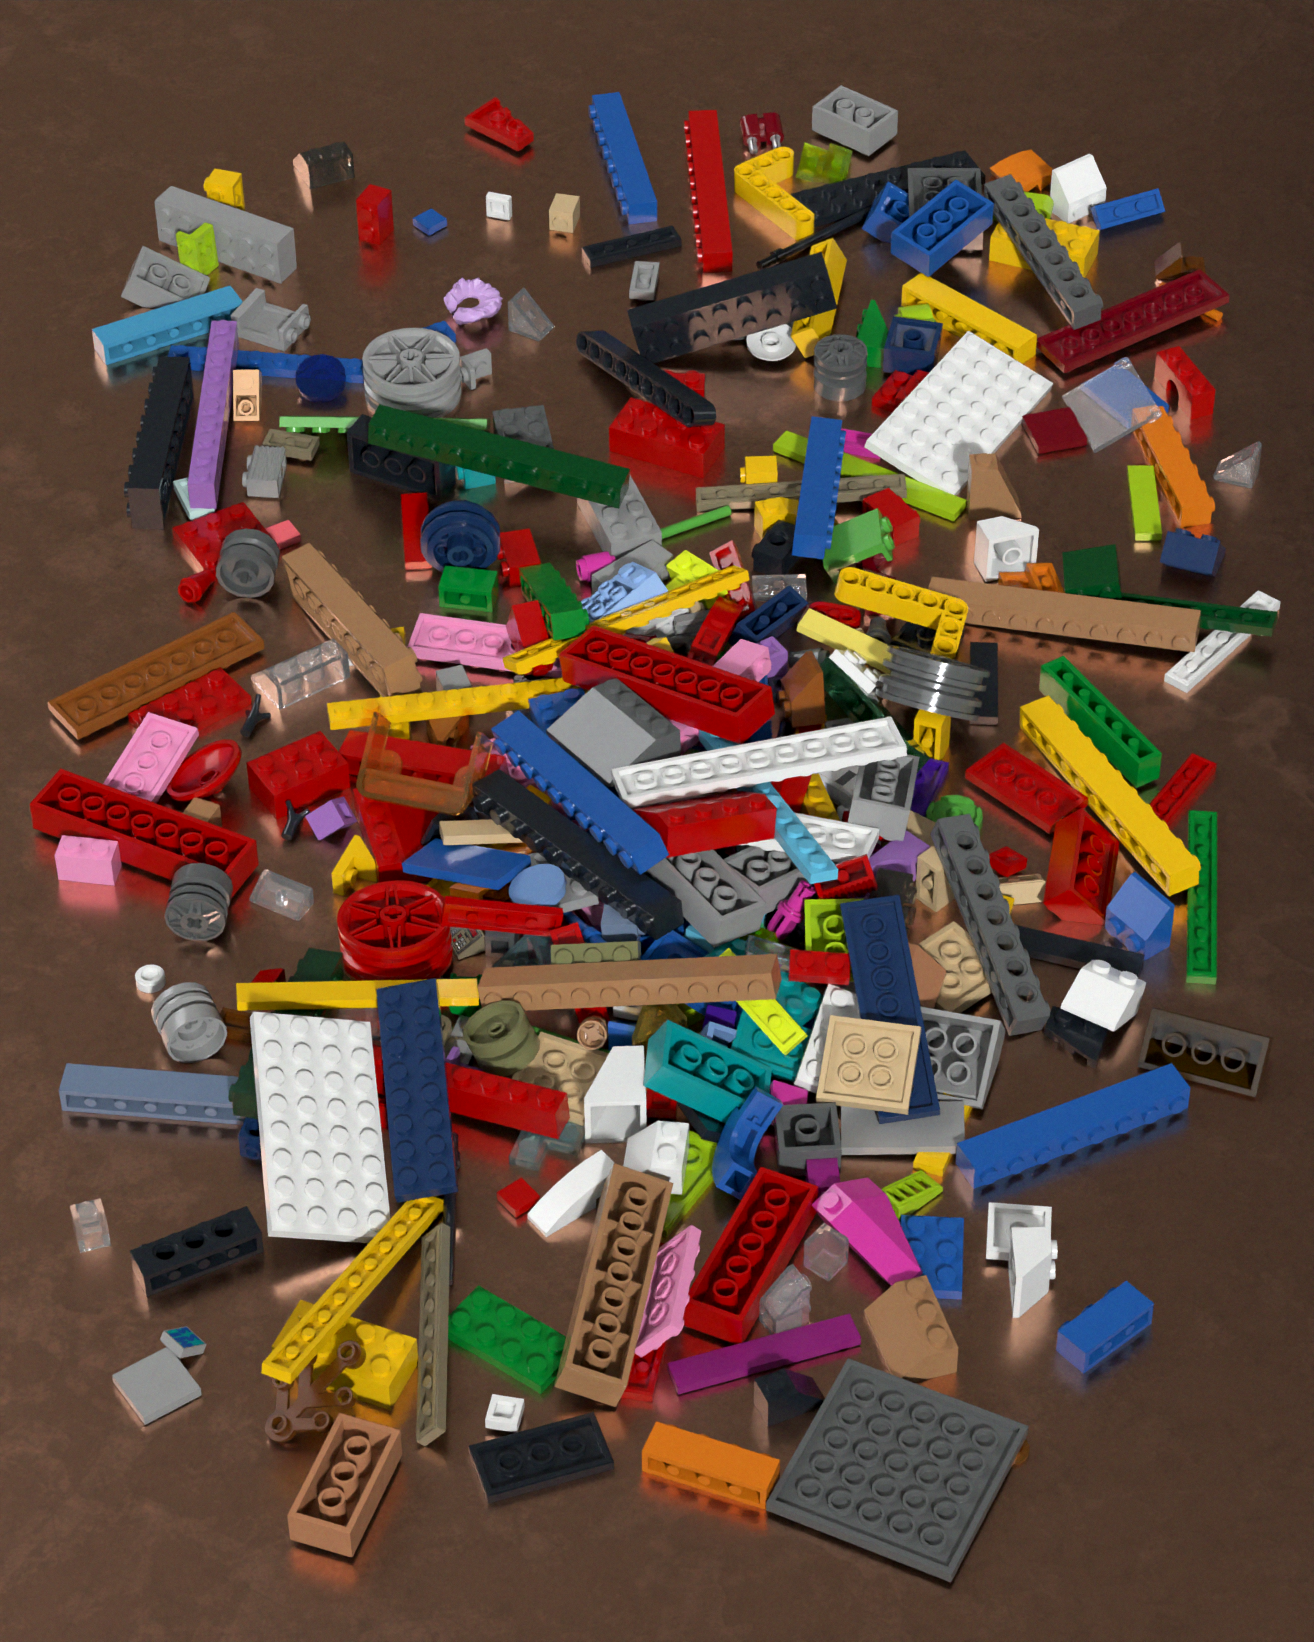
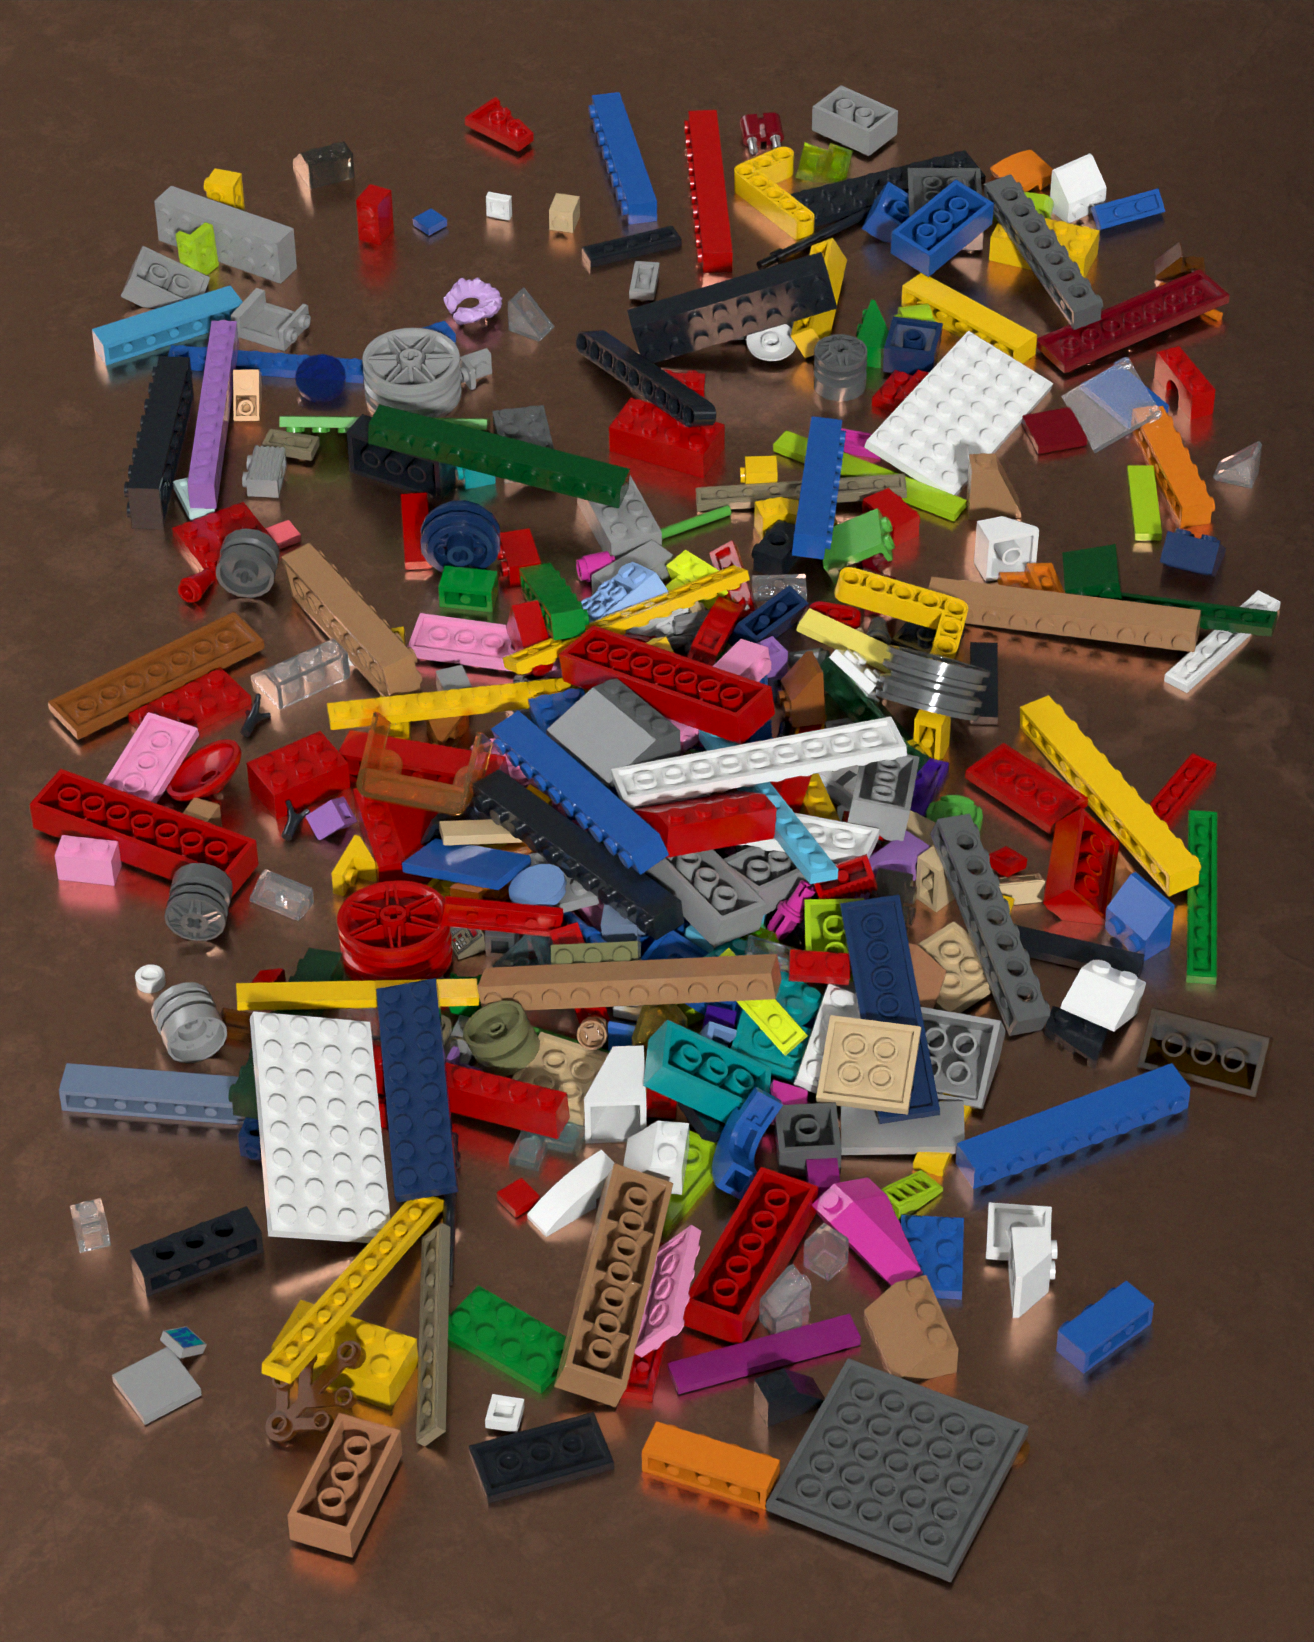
green brick [1039,656,1162,788] -> none

